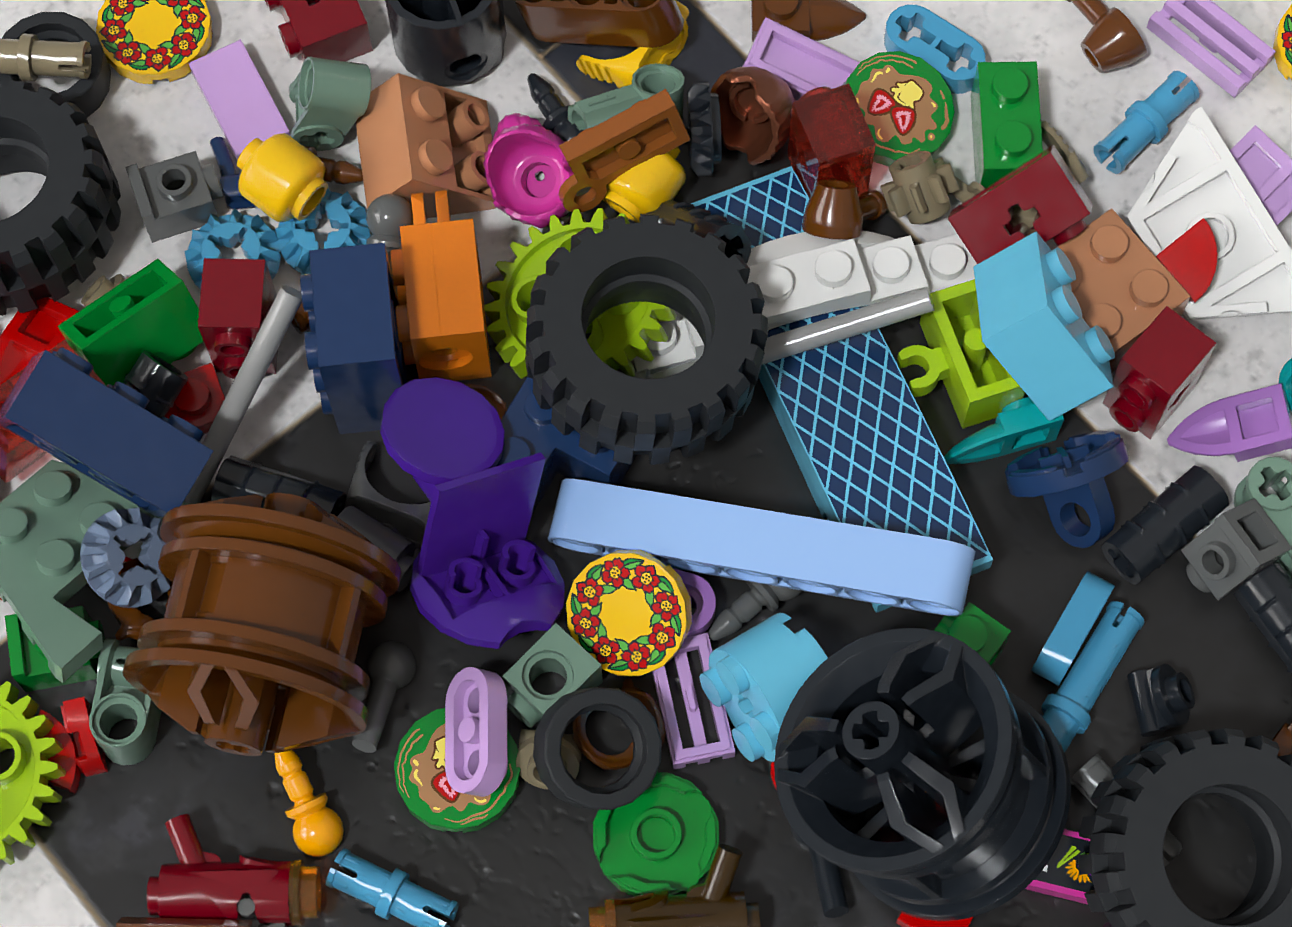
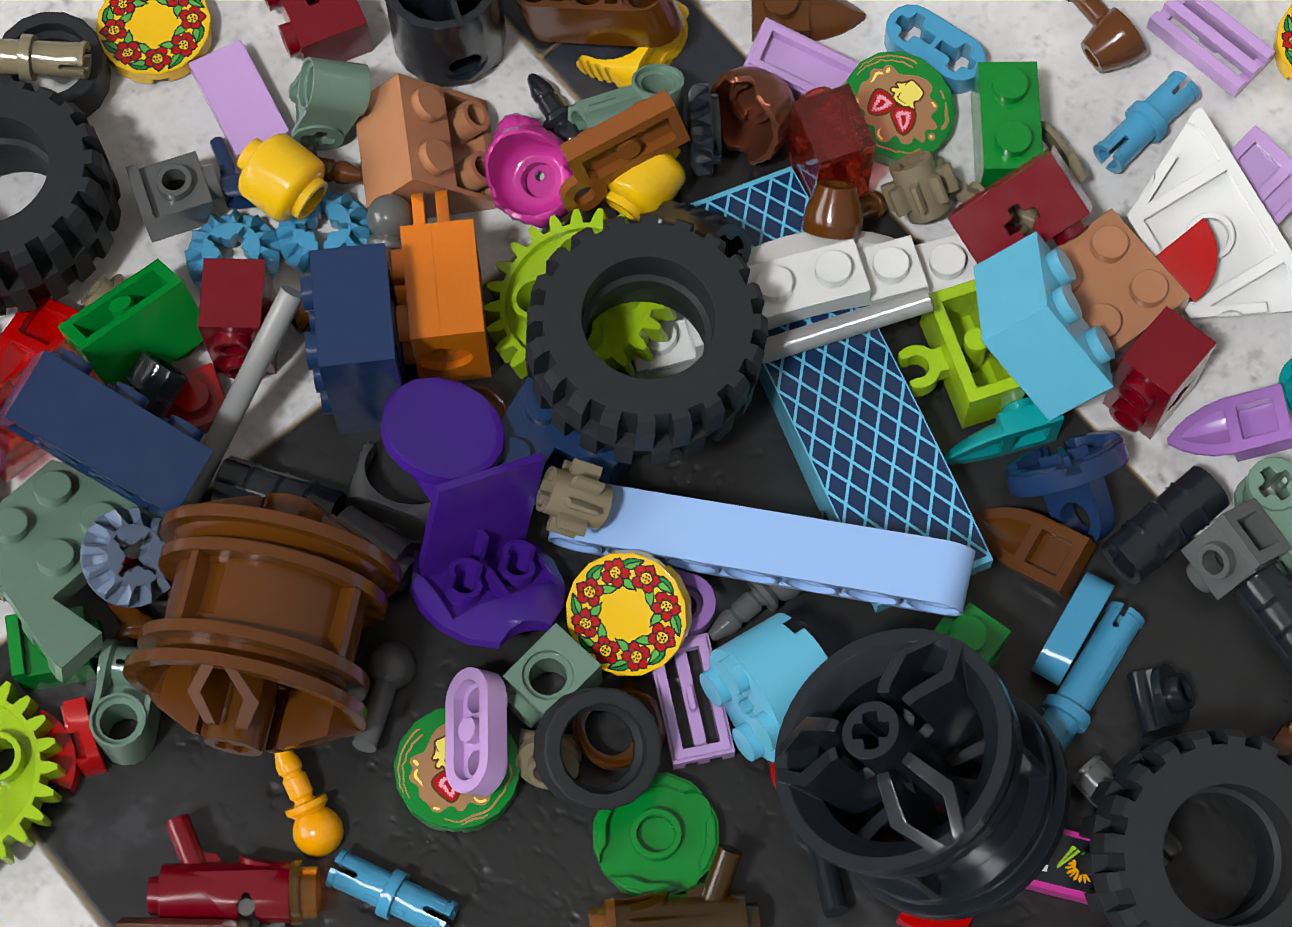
none -> dark tan gear [536,457,613,539]
none -> reddish brown plate [972,507,1097,599]

